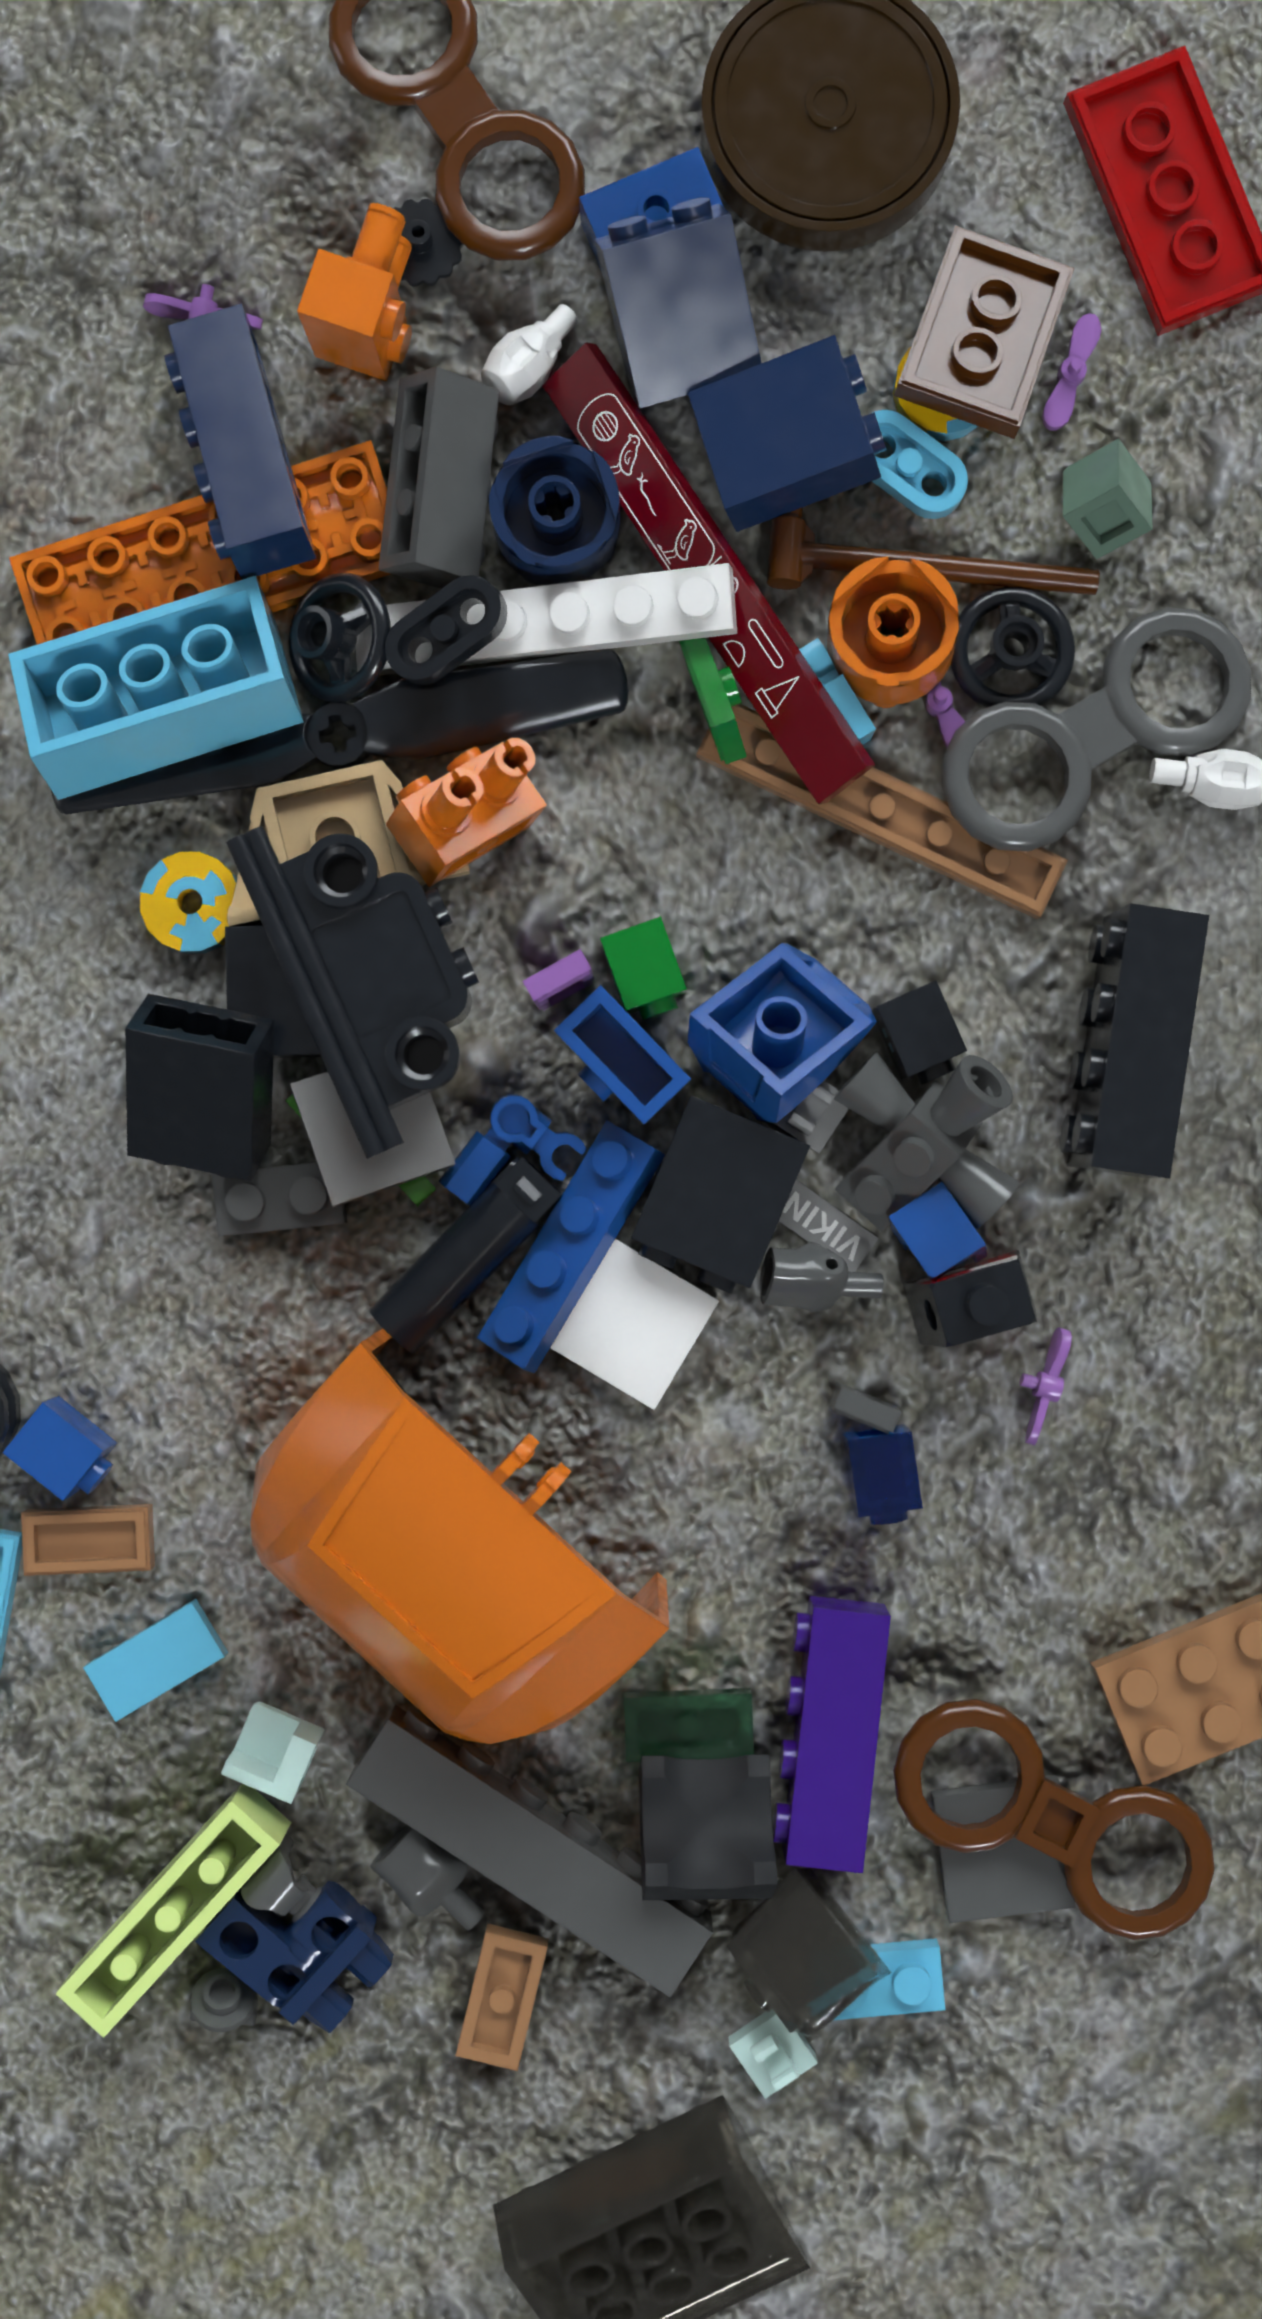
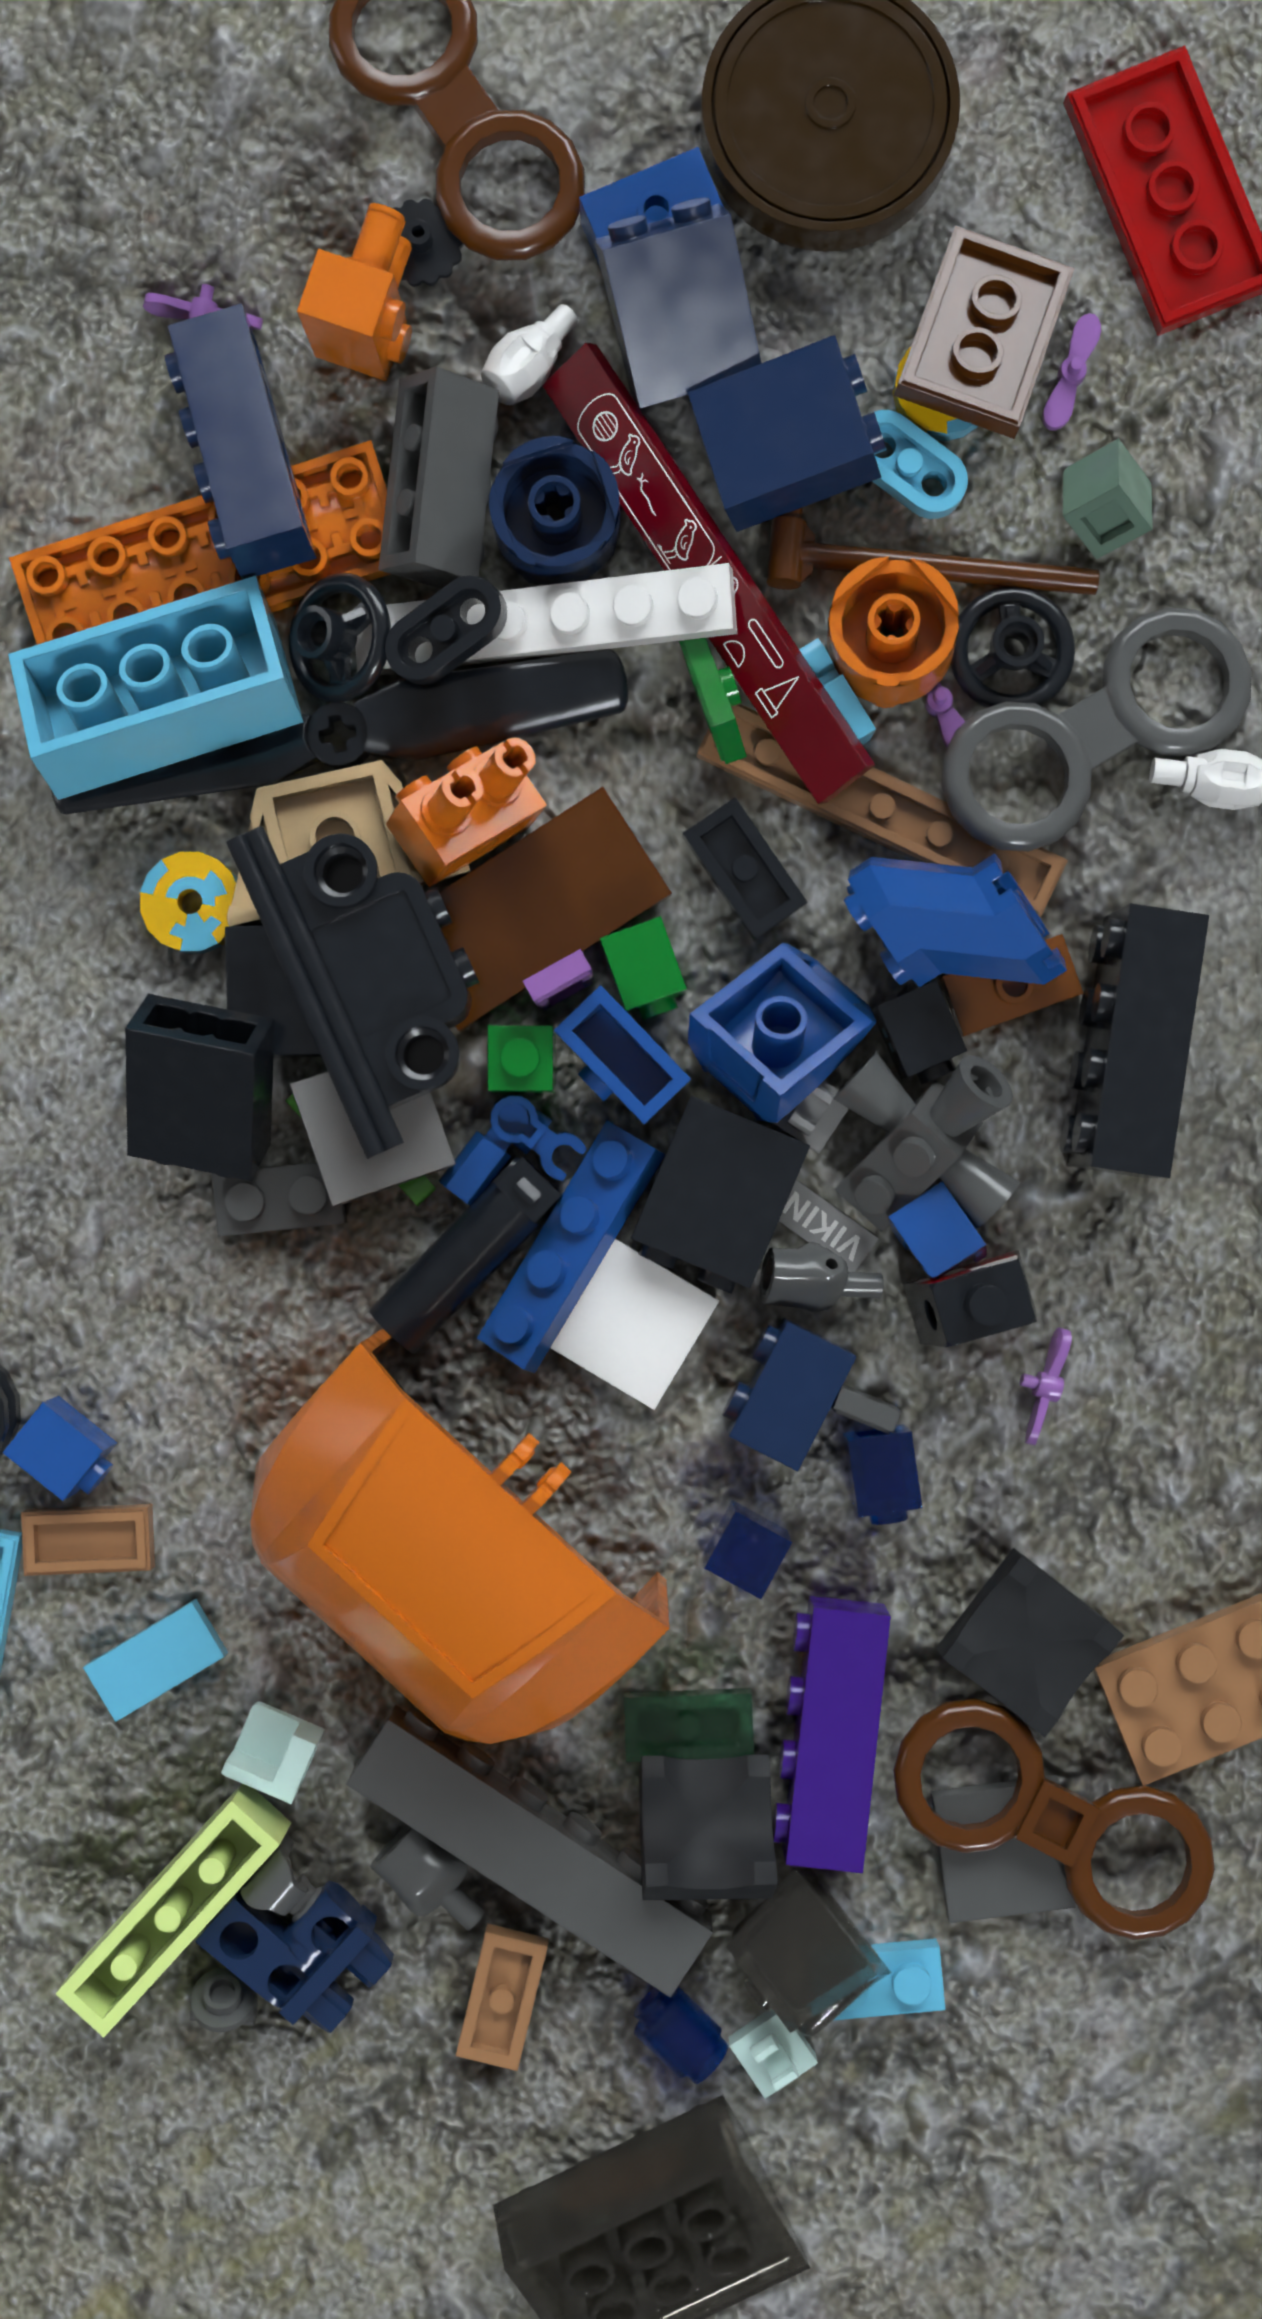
none -> reddish brown tile [439,787,672,1032]
none -> green brick [488,1025,556,1093]
none -> clear blue brick [634,1986,729,2084]
none -> black plate [682,797,808,941]
none -> clear blue brick [702,1500,792,1599]
none -> dark blue brick [722,1317,857,1472]
none -> blue brick [844,853,1067,987]
none -> black brick [936,1548,1124,1737]
none -> dark orange plate [939,934,1084,1037]

